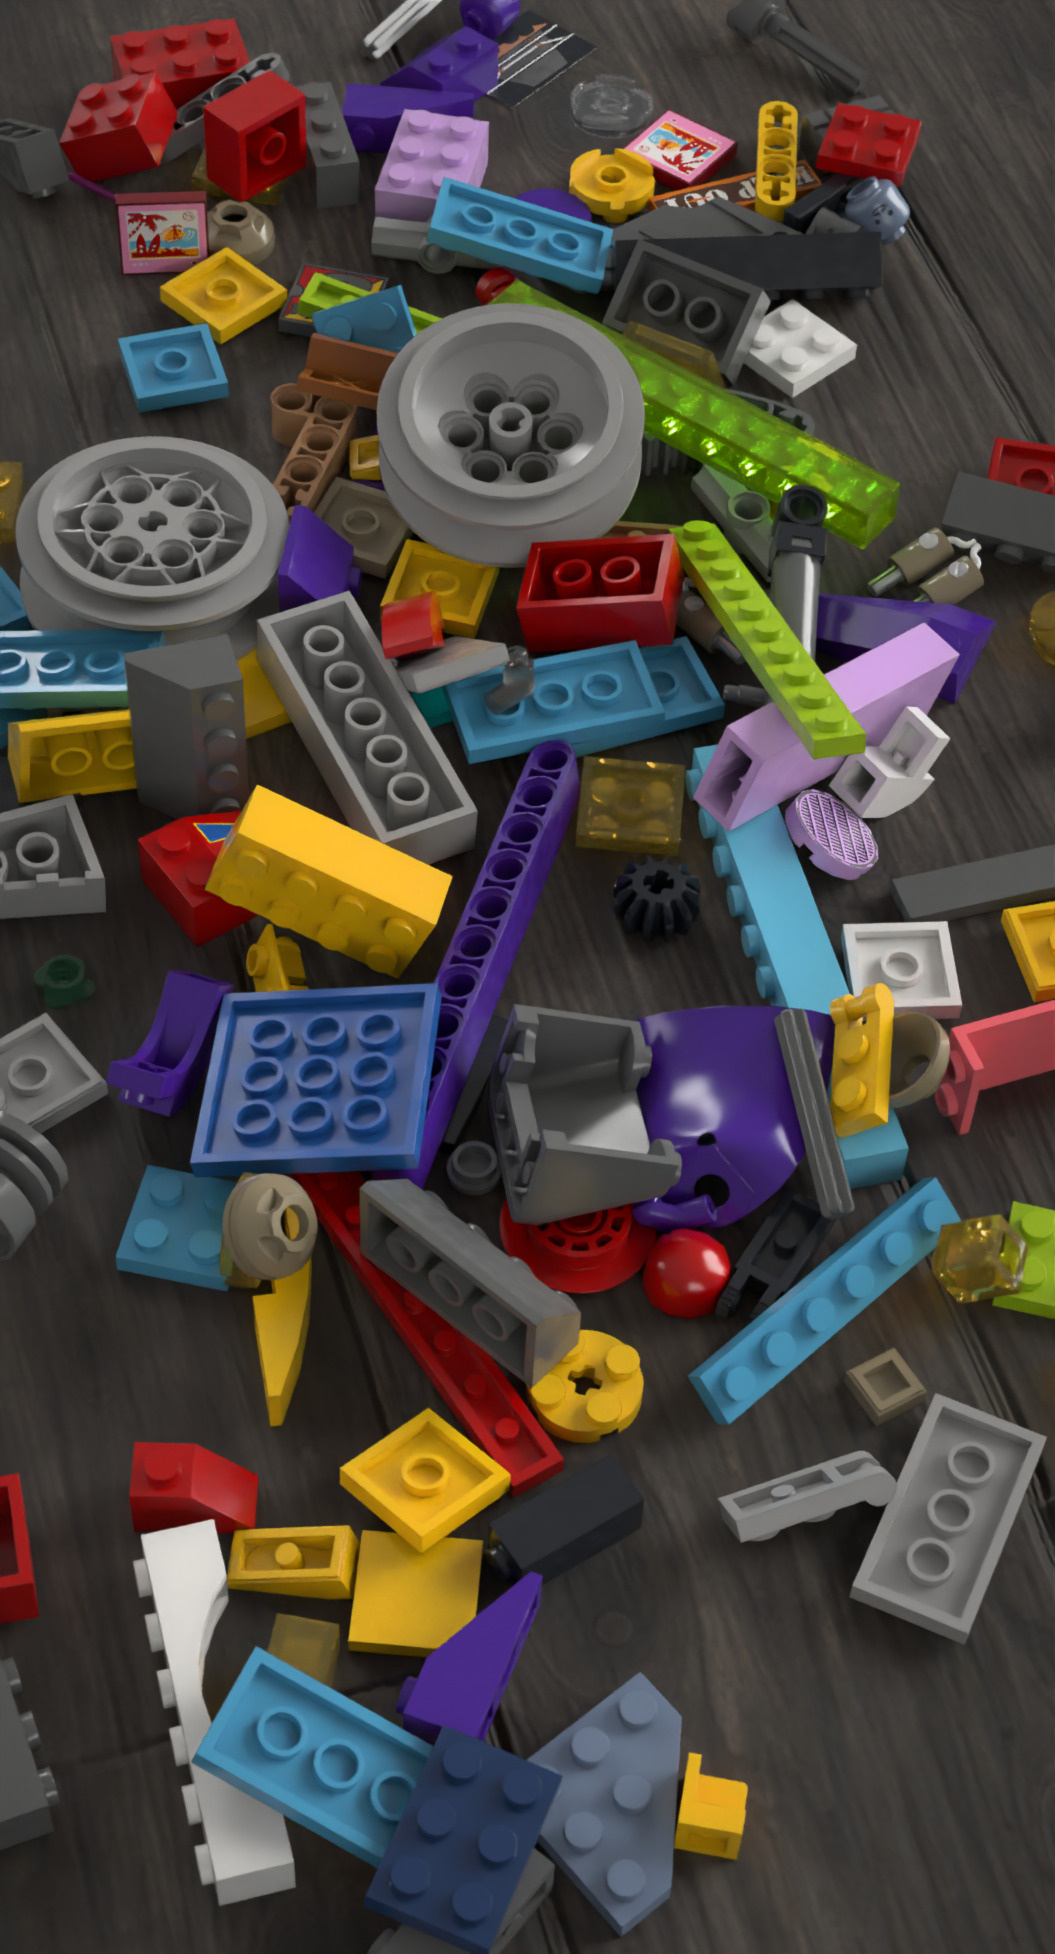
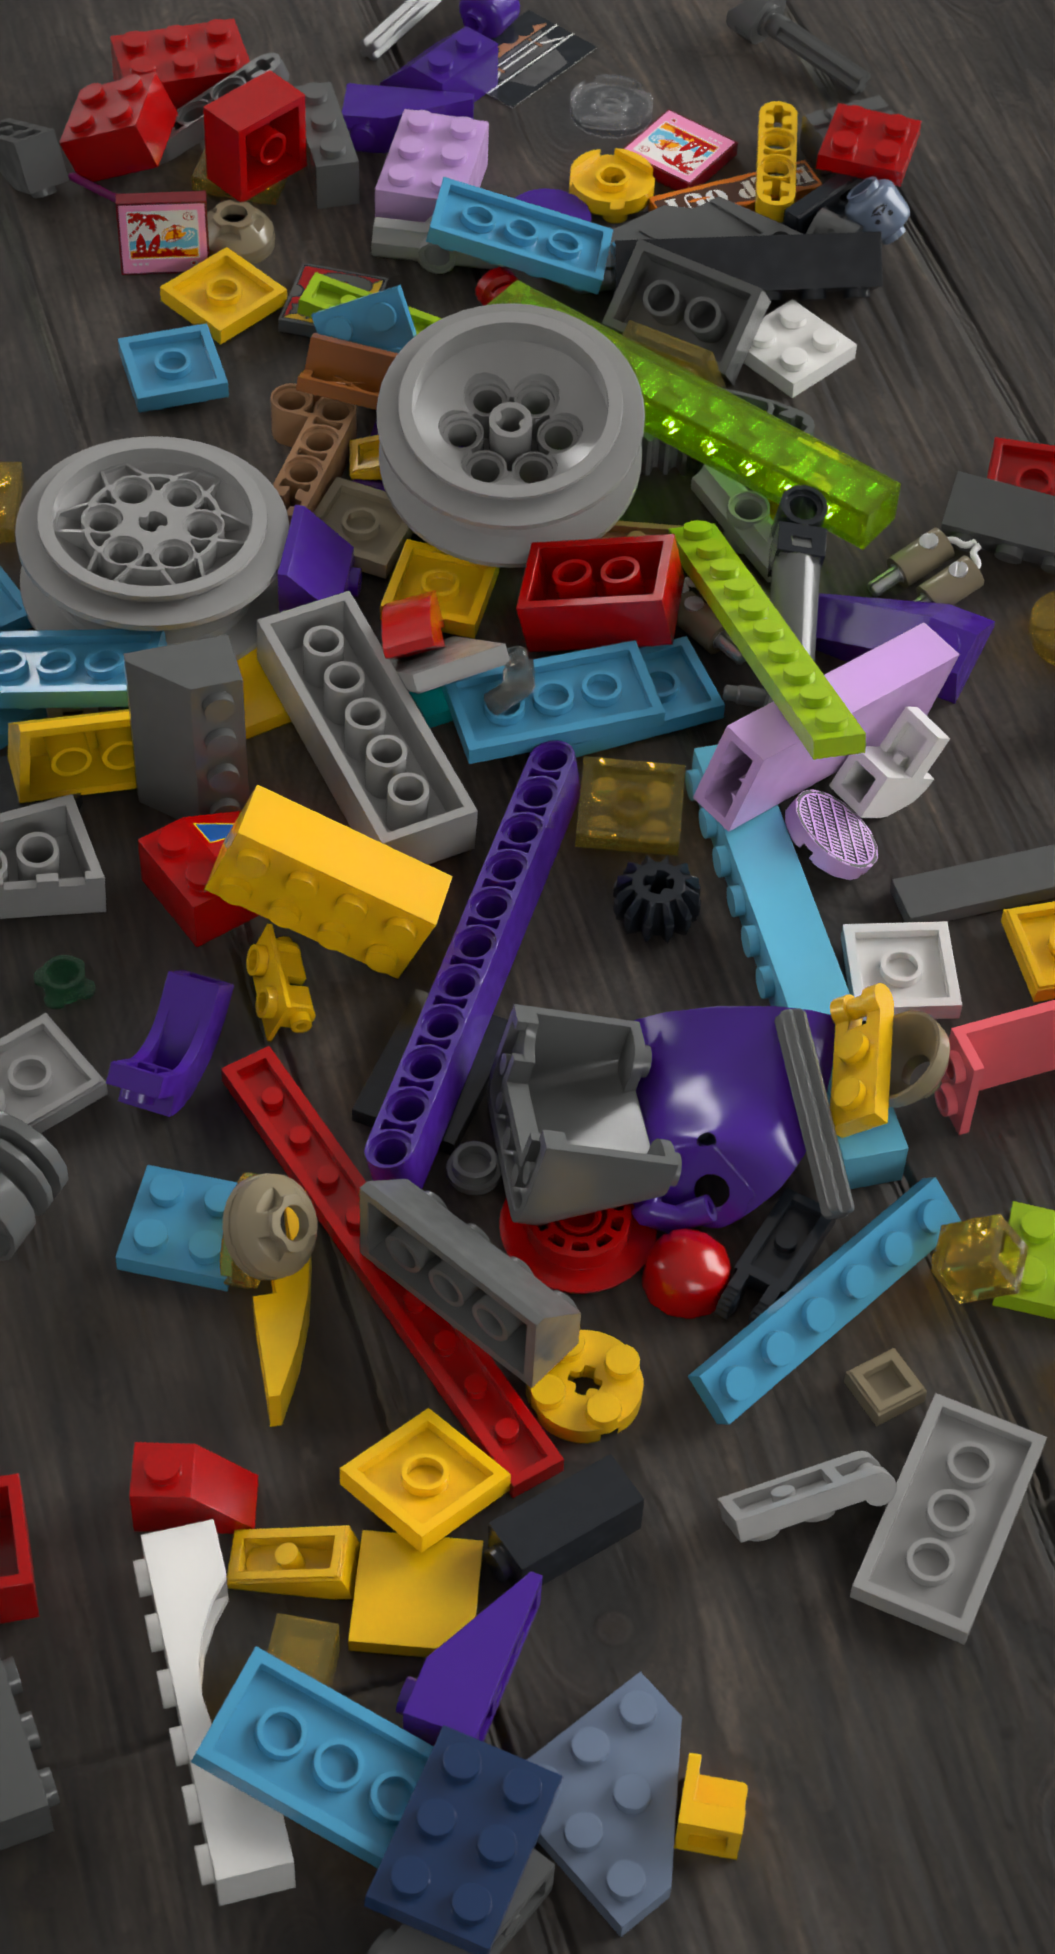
blue plate [190,983,441,1177] -> none

